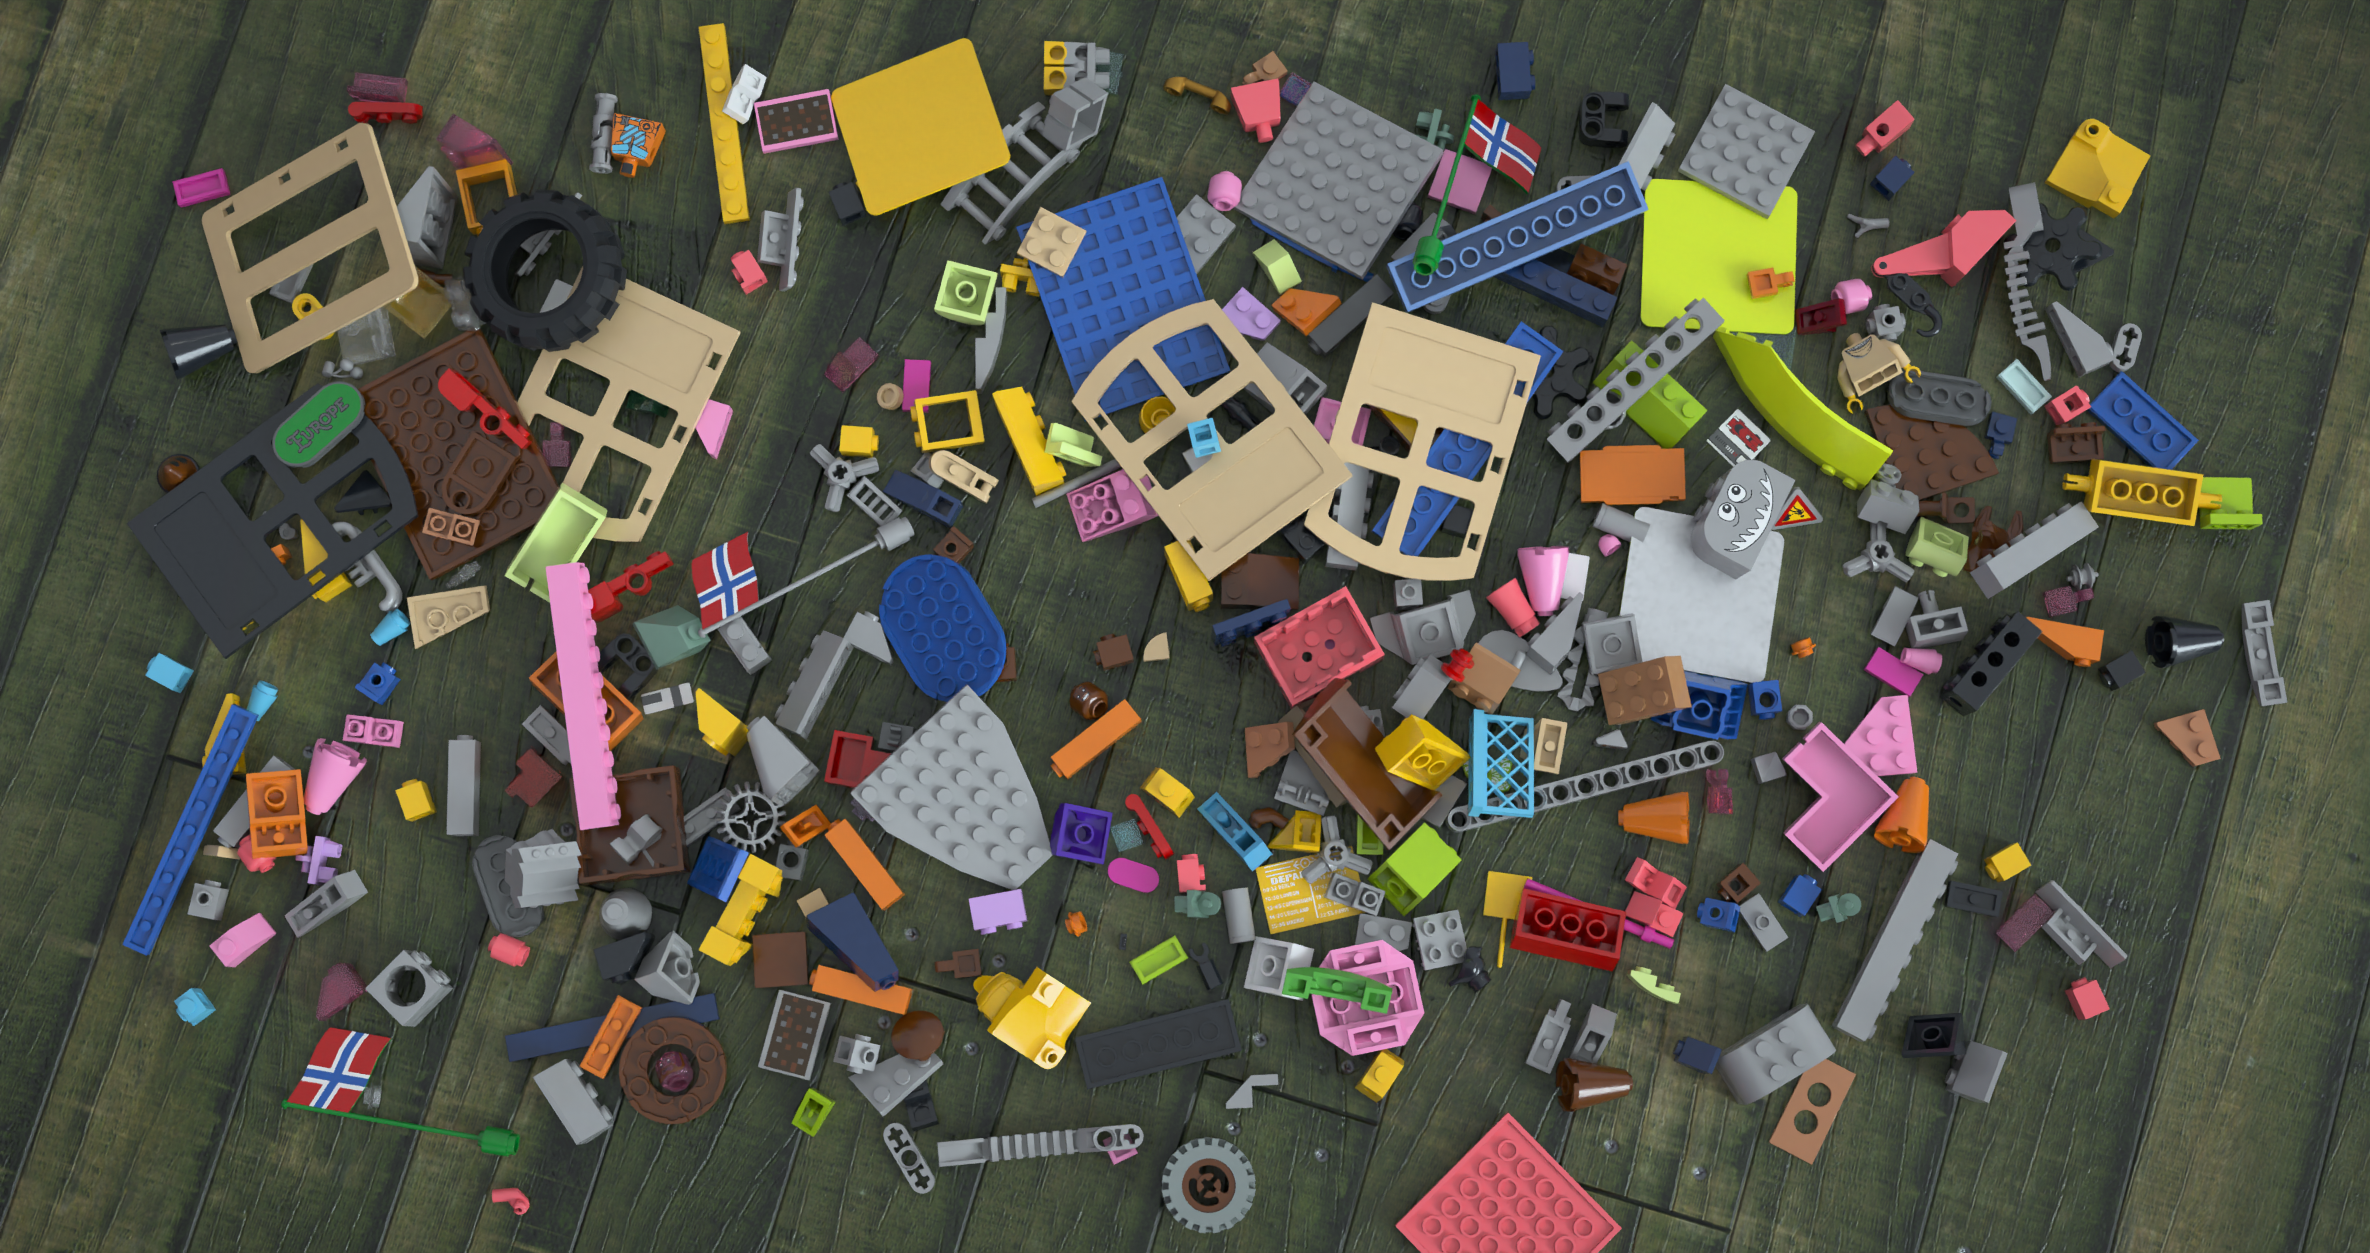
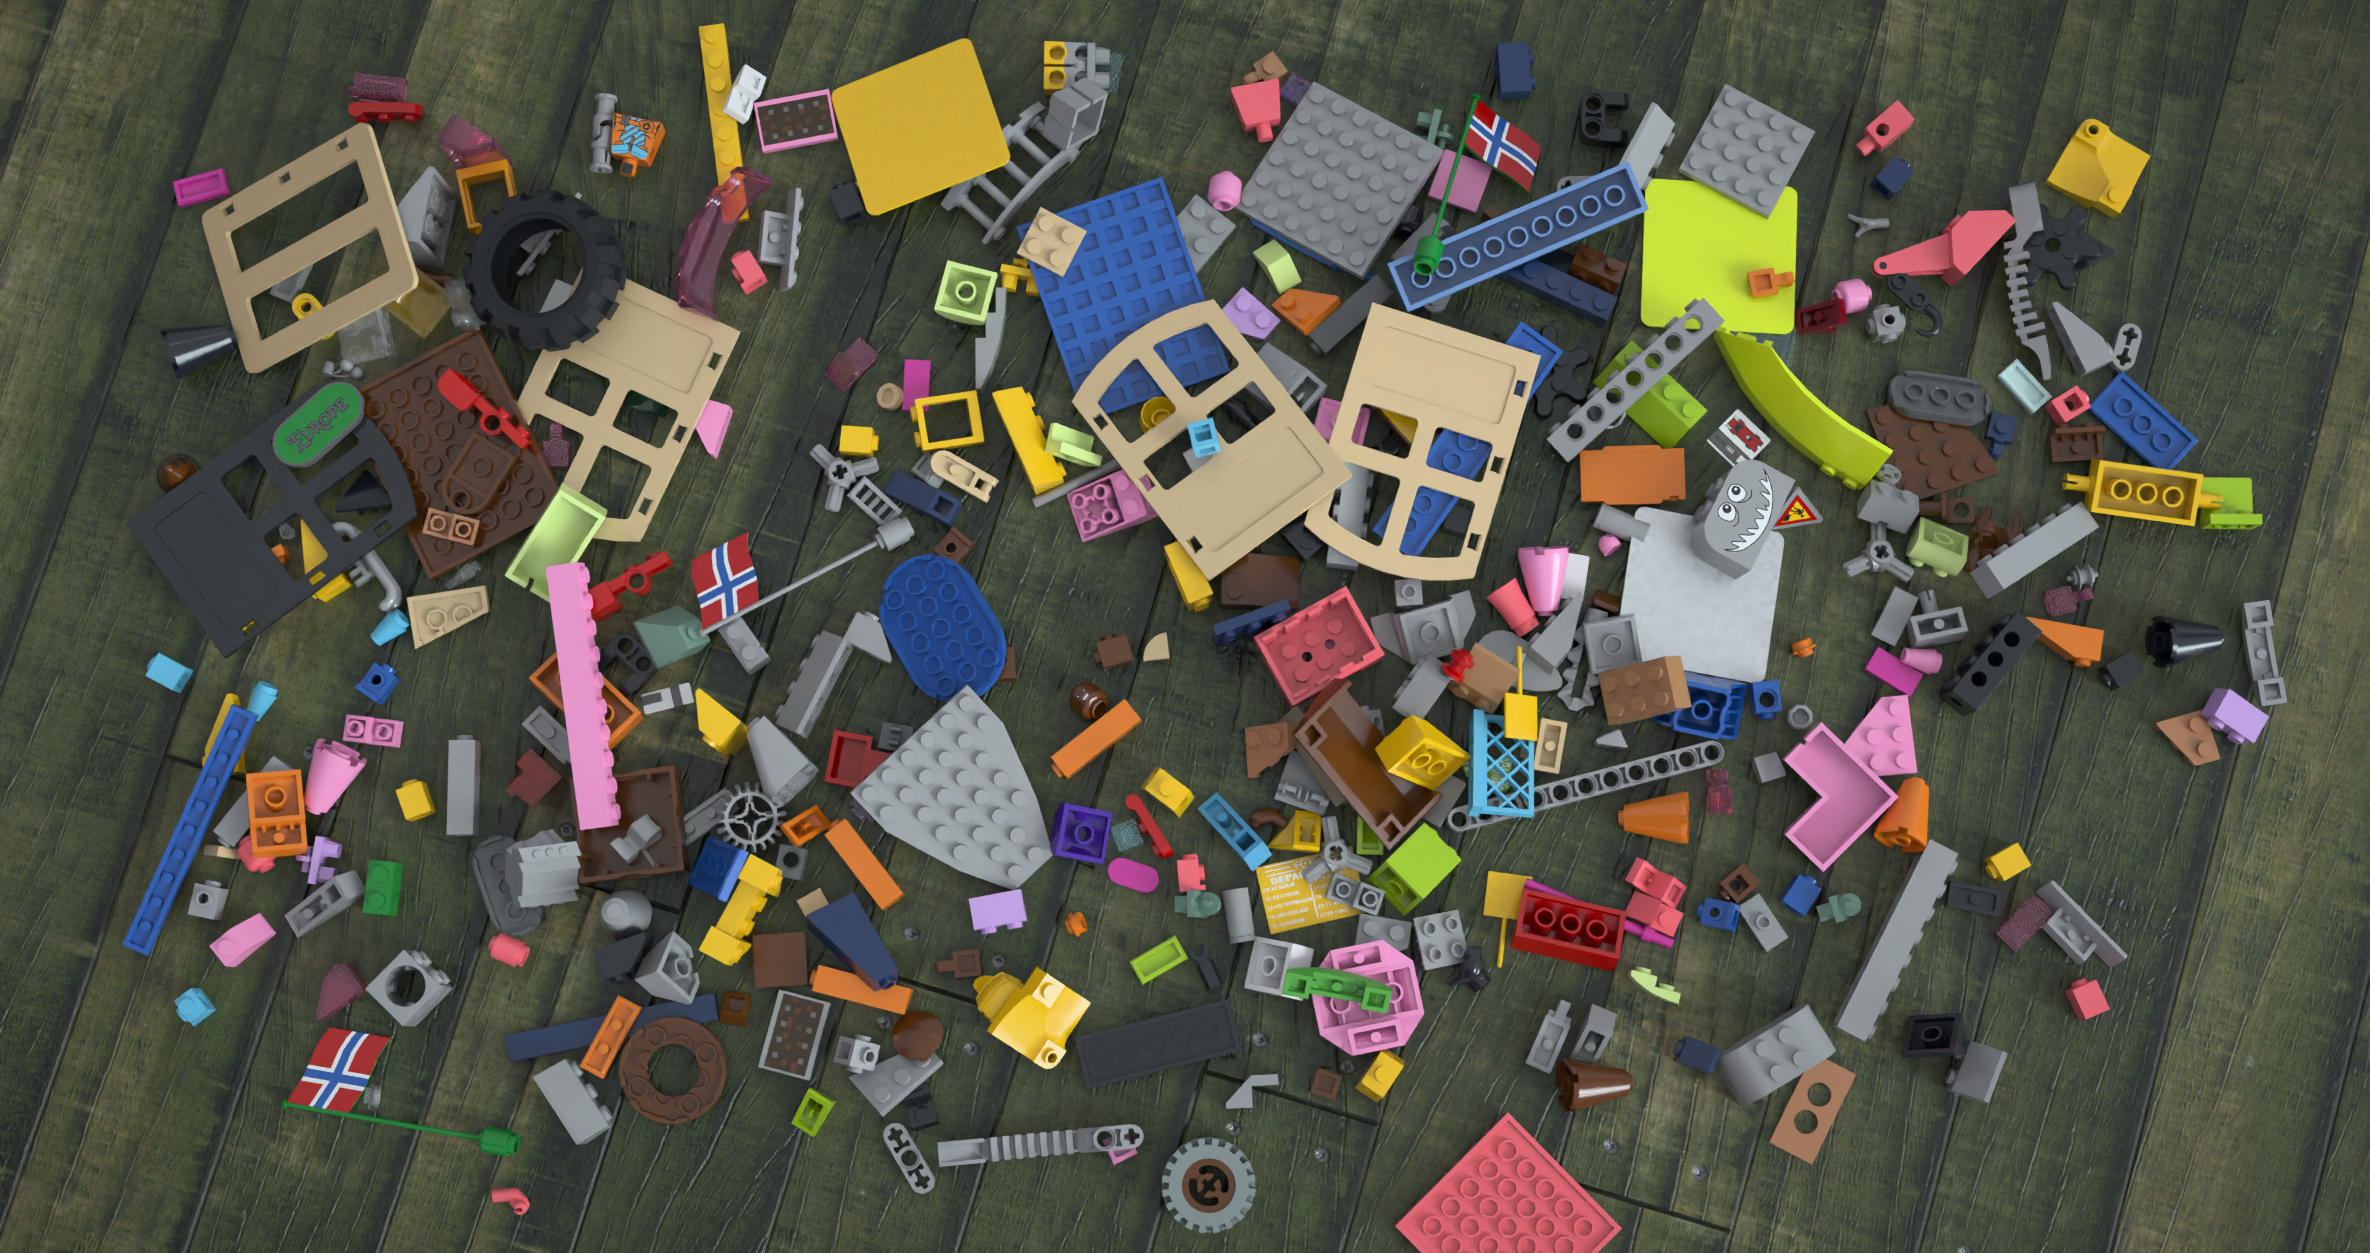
clear pink head [655,1051,693,1092] -> none
pearl gold bar [1163,77,1231,115] -> none
tan torso [1837,333,1921,414] -> none
none -> green brick [362,860,403,916]
none -> clear pink windscreen [673,166,773,321]
none -> reddish brown slope [720,991,751,1027]
none -> reddish brown tile [1309,1067,1343,1101]
none -> yellow piece [1504,646,1538,741]
none -> reddish brown slope [1590,589,1621,616]
none -> lavender brick [2200,688,2269,744]

